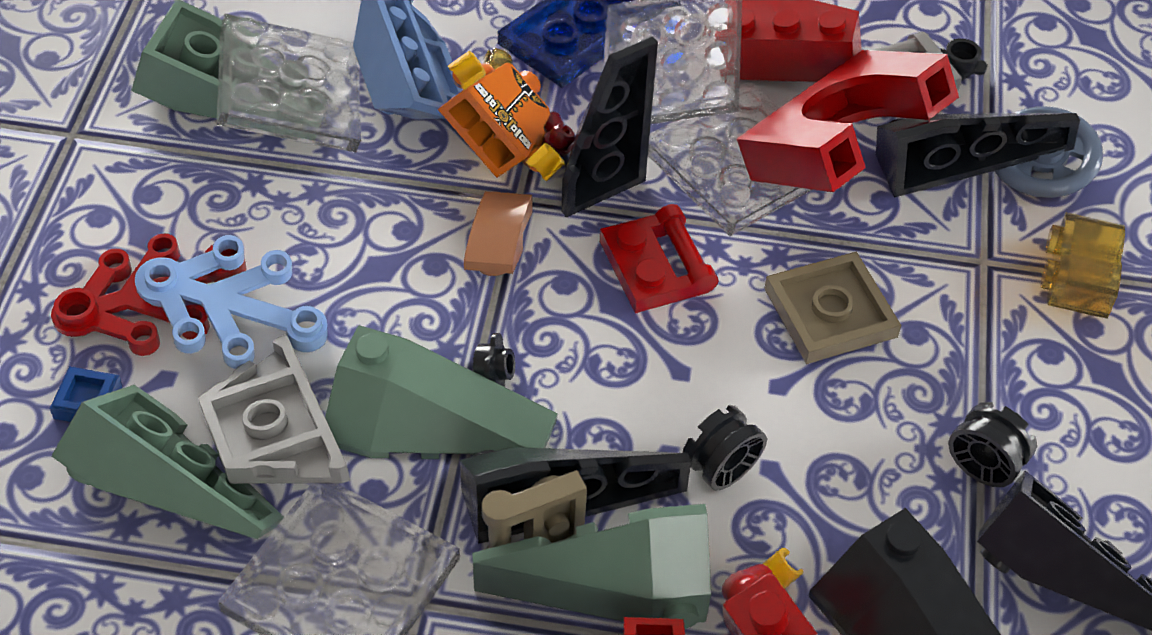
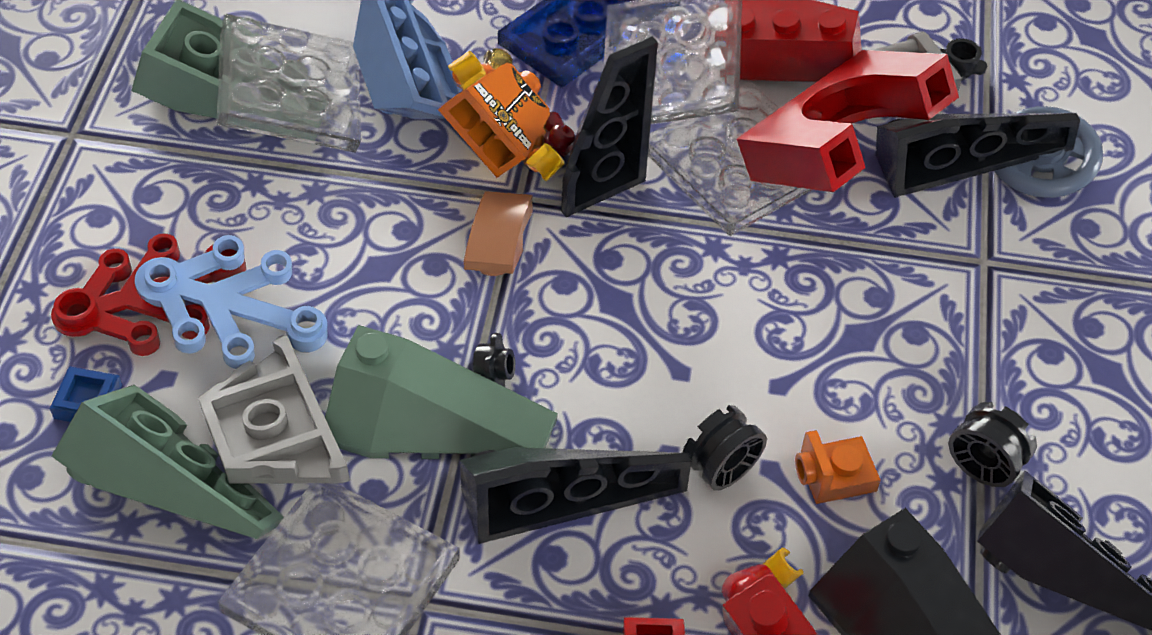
sand green wedge [472,504,711,629] -> none
dark tan plate [482,470,587,549] -> none
red plate [599,204,719,313] -> none
dark tan plate [764,251,902,364] -> none
clear yellow brick [1040,212,1125,319] -> none
none -> orange bracket [795,430,881,504]

